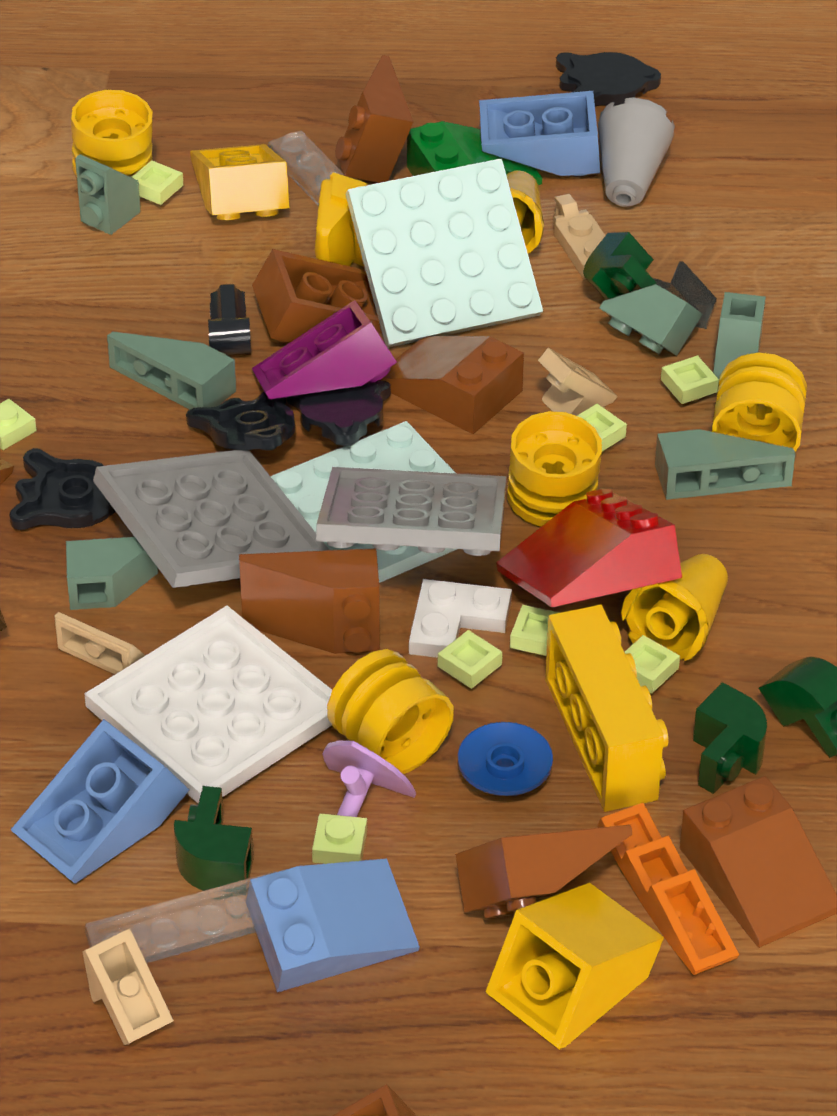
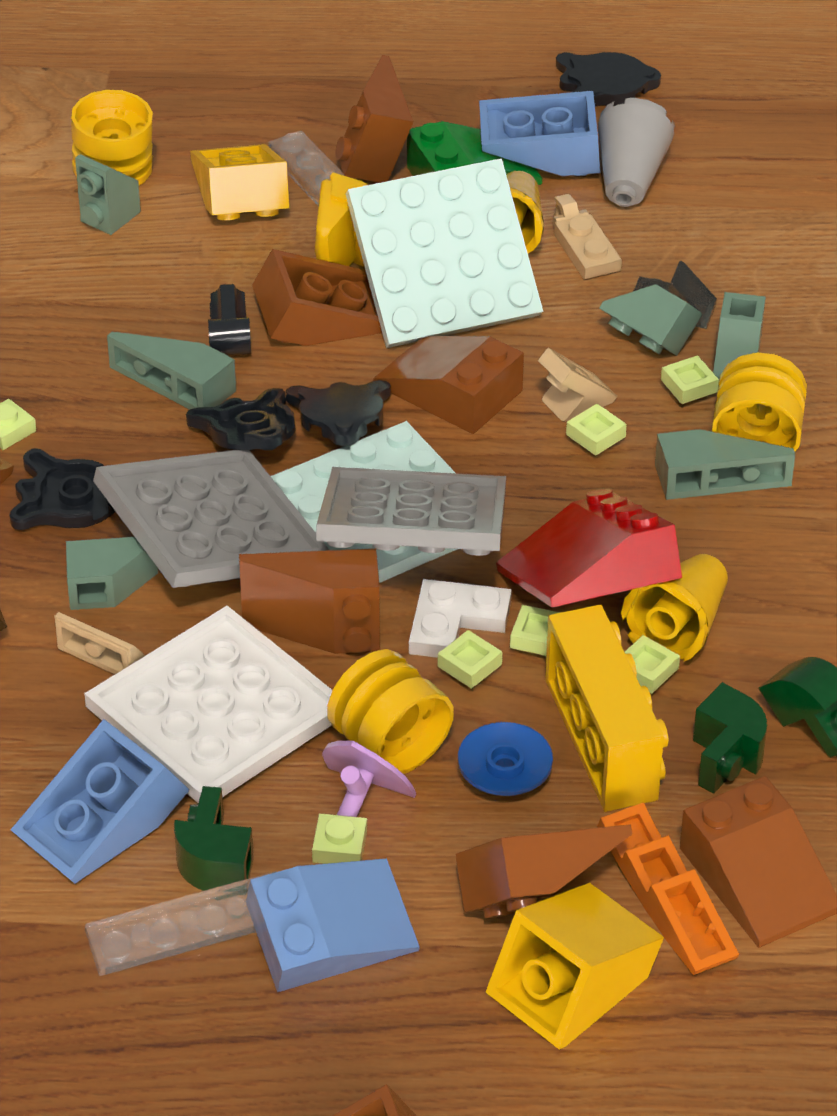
tan slope [83,928,174,1045] -> none
yellowish green plate [132,160,184,205] -> none
magenta slope [252,300,397,399] -> none
yellow wheel [507,411,602,527] -> none
dark green brick [583,232,657,300] -> none

